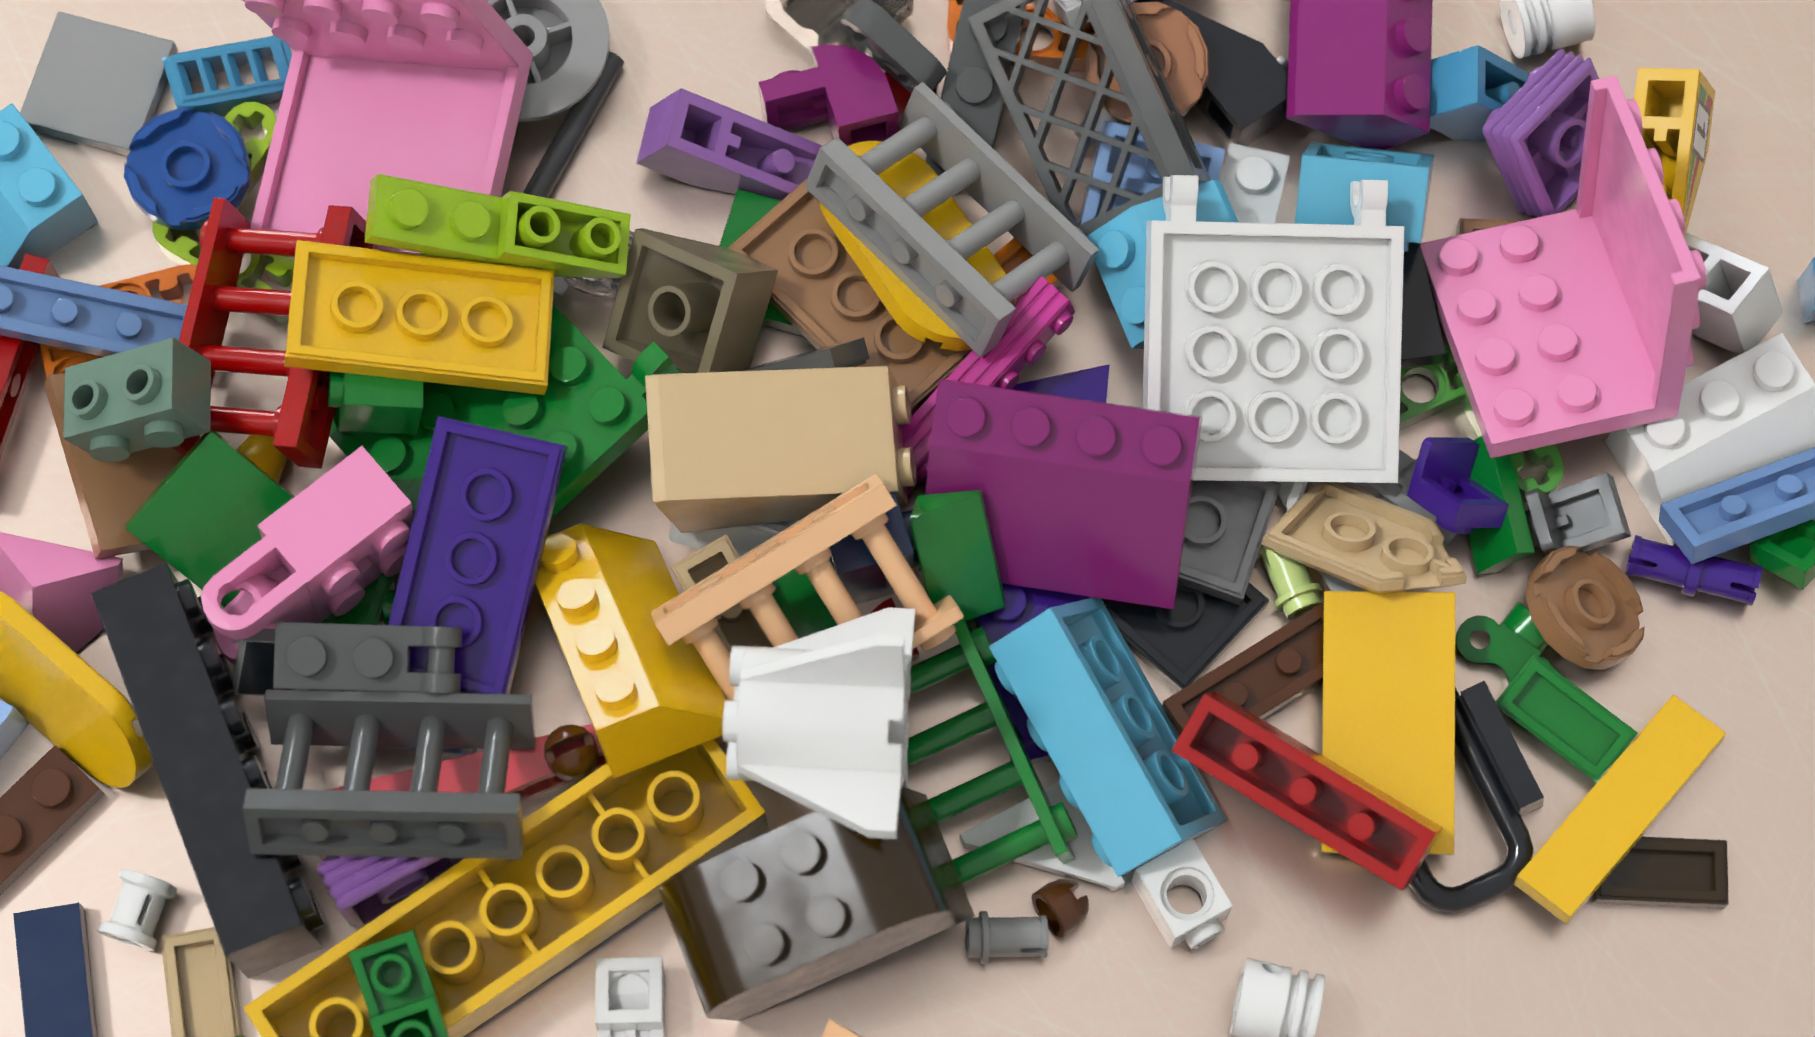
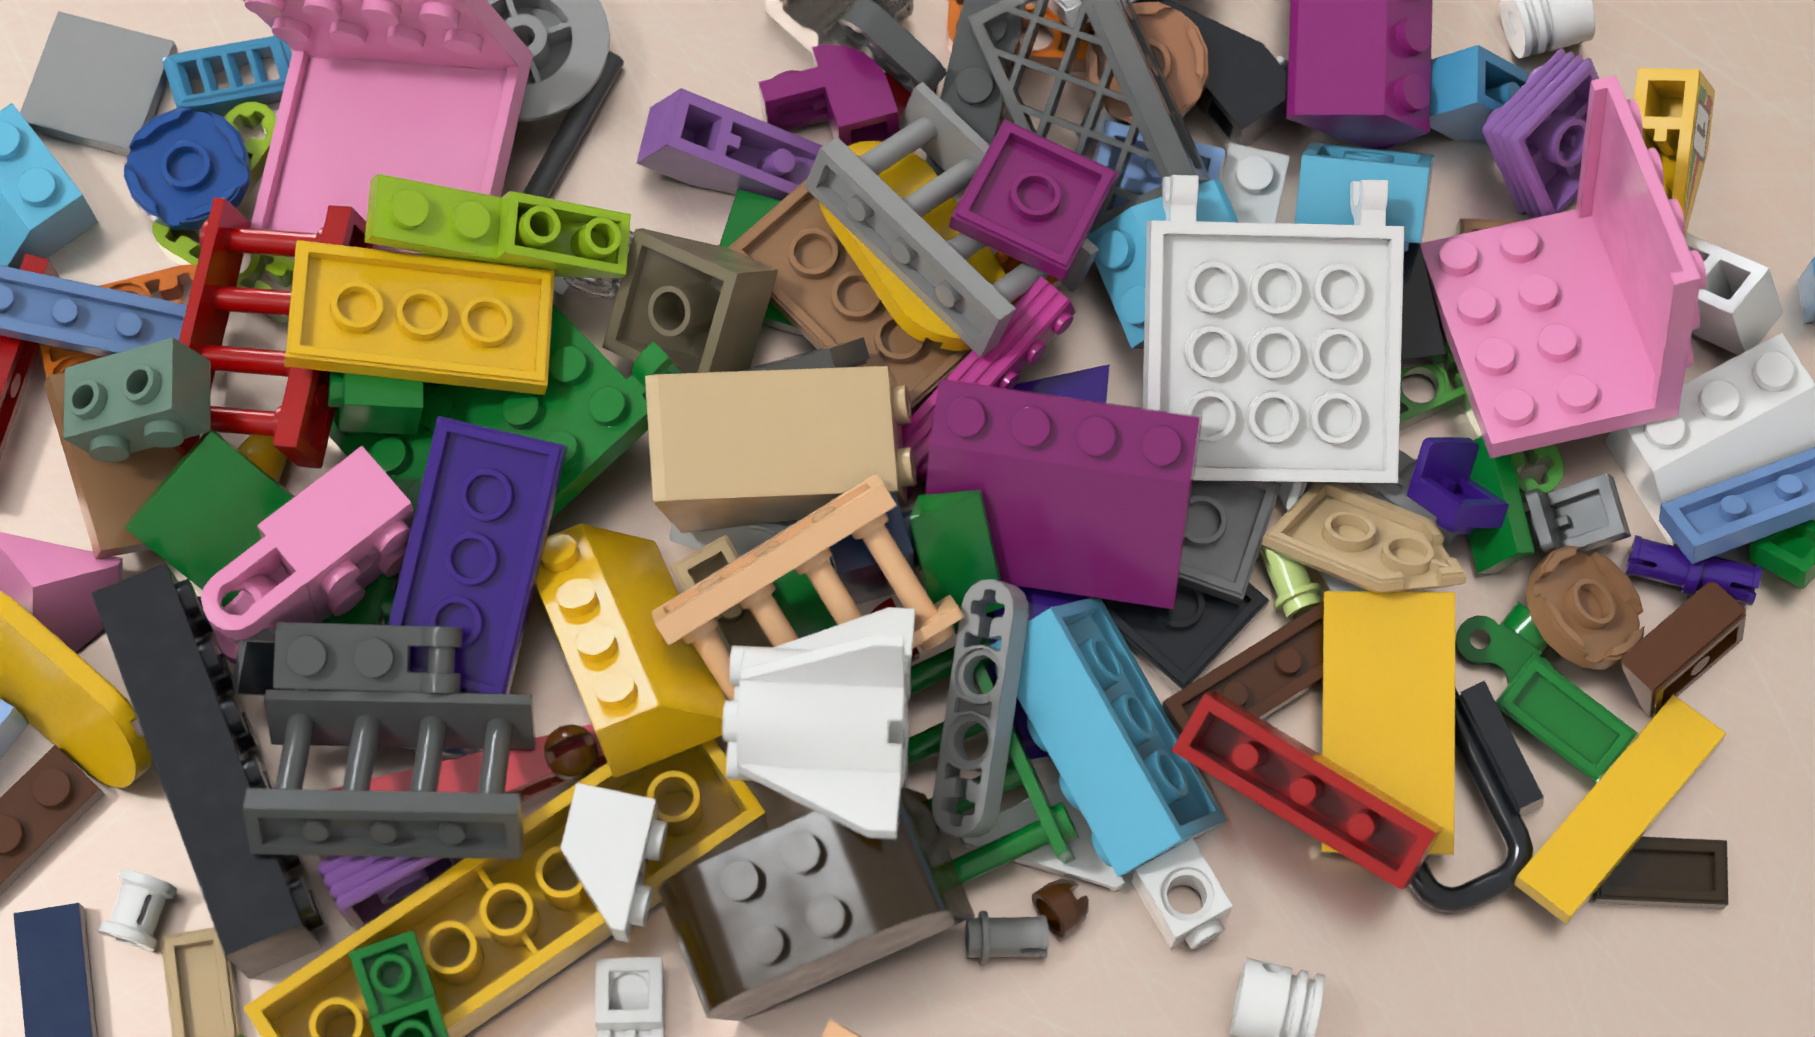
none -> white slope [561,783,668,943]
none -> light grey beam [932,579,1029,838]
none -> magenta tile [949,119,1119,281]
none -> reddish brown slope [1621,581,1746,717]

